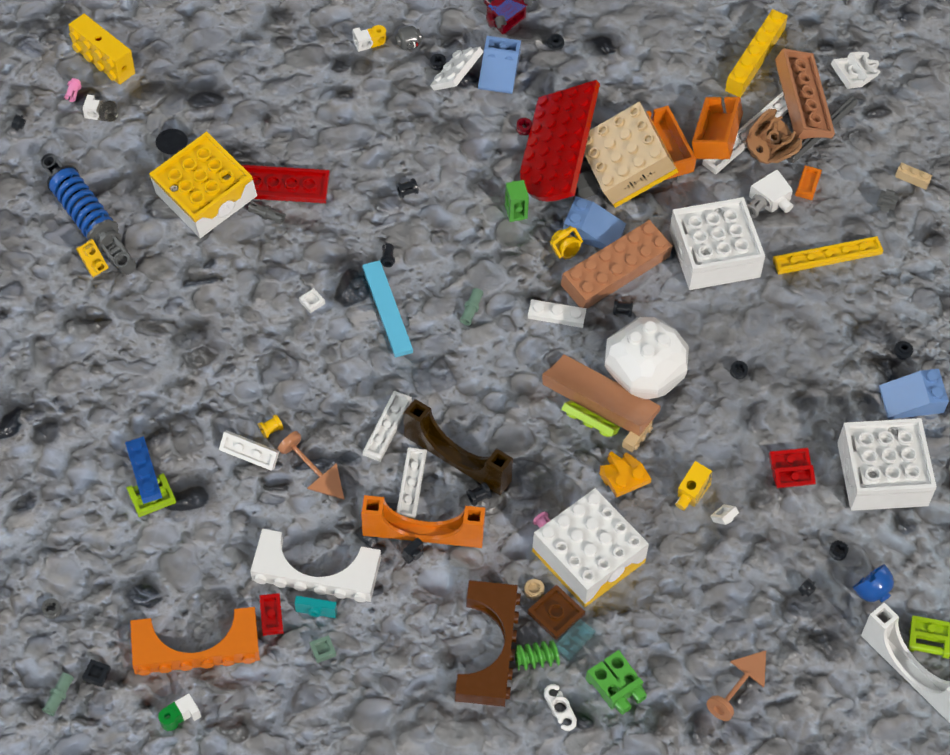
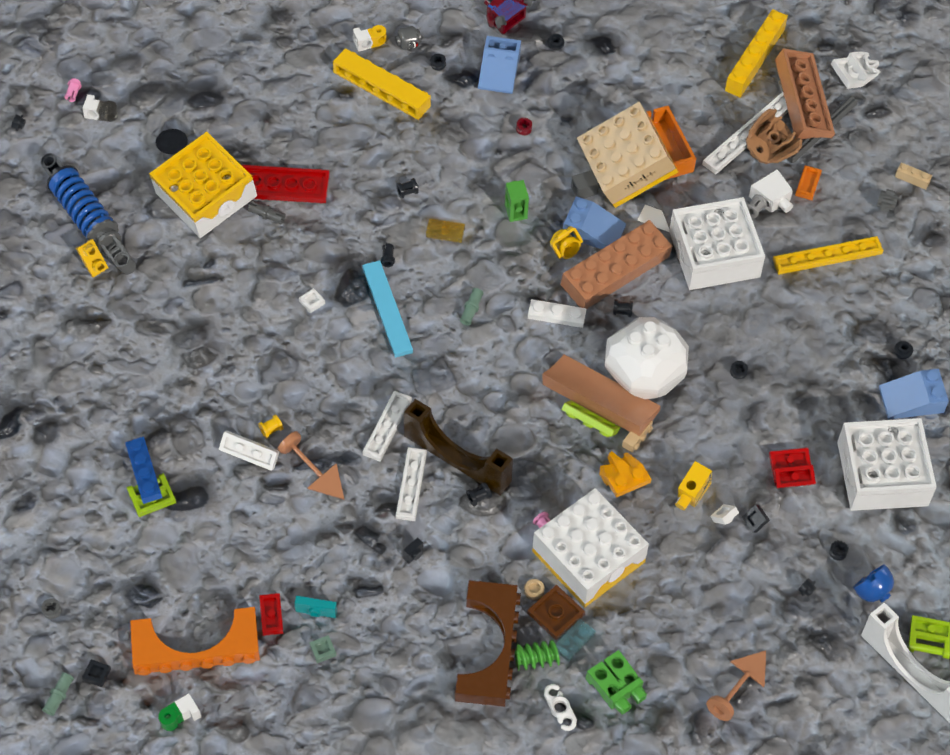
yellow brick [68,13,135,85] -> none
white arch [250,529,381,602] -> none
orange arch [361,495,485,548] -> none
white plate [430,47,483,91] -> none
red plate [520,80,600,202] -> none
orange piece [692,97,743,160] -> none
none -> yellow brick [333,48,431,120]
none -> clear yellow plate [426,218,465,243]
none -> white sticker [637,205,669,232]
none -> black plate [742,504,770,533]

